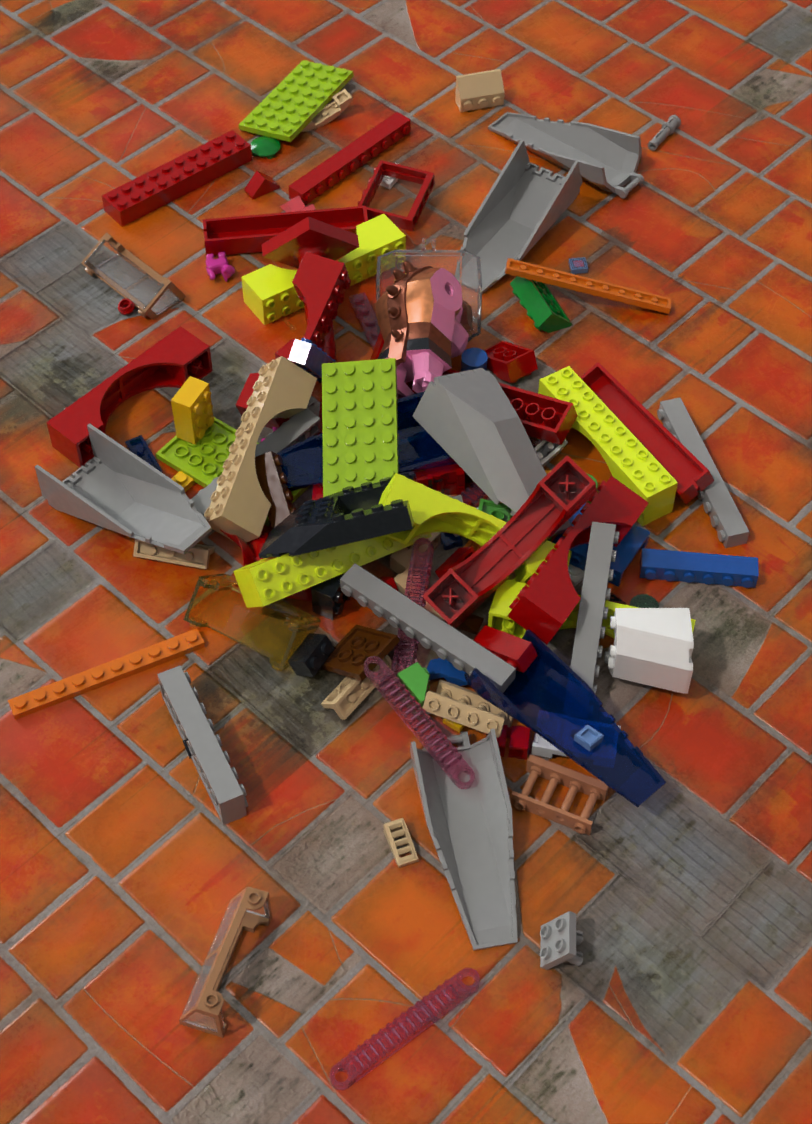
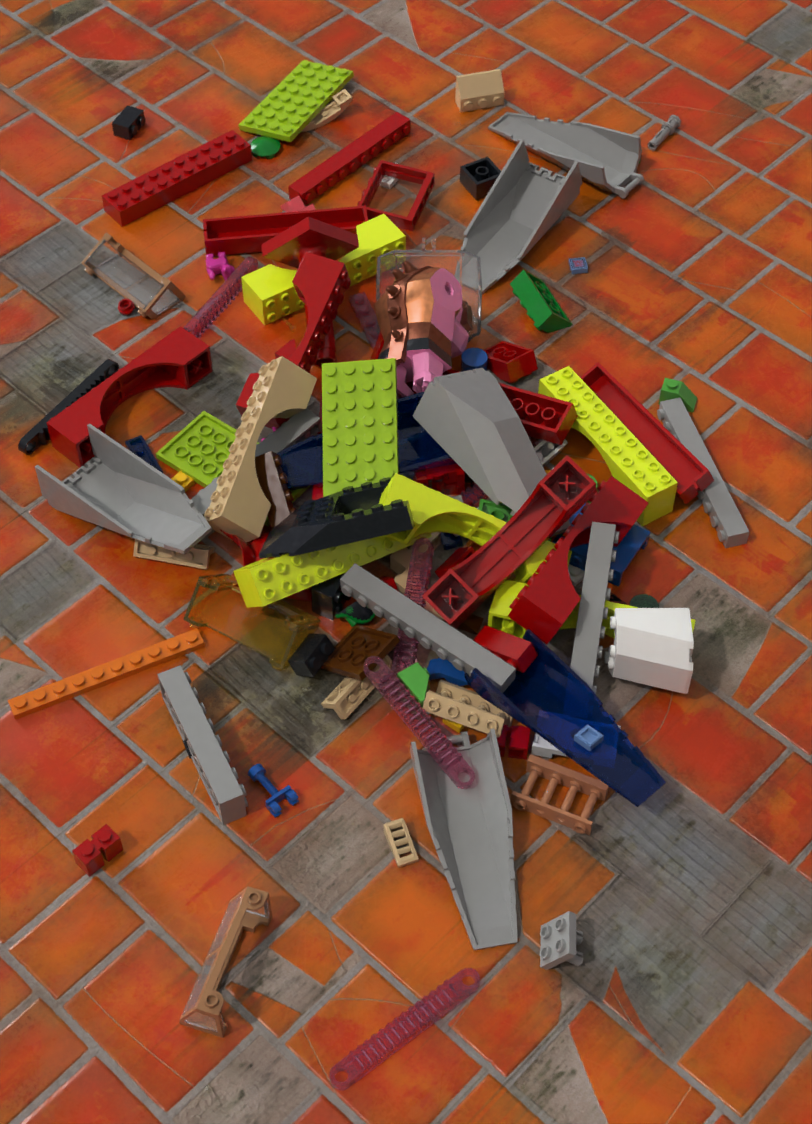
yellow brick [171,376,214,444] -> none
red slope [244,171,280,200] -> none
blue brick [288,338,336,383] -> none
orange plate [505,258,671,314] -> none
blue brick [640,548,759,588] -> none
none -> black gear [18,359,119,455]
none -> red piece [72,824,123,877]
none -> black brick [112,105,146,140]
none -> clear pink gear [184,257,258,338]
none -> blue bar [248,763,299,817]
none -> hat [334,601,375,627]
none -> black brick [460,156,501,200]
none -> bright green slope [659,378,697,413]

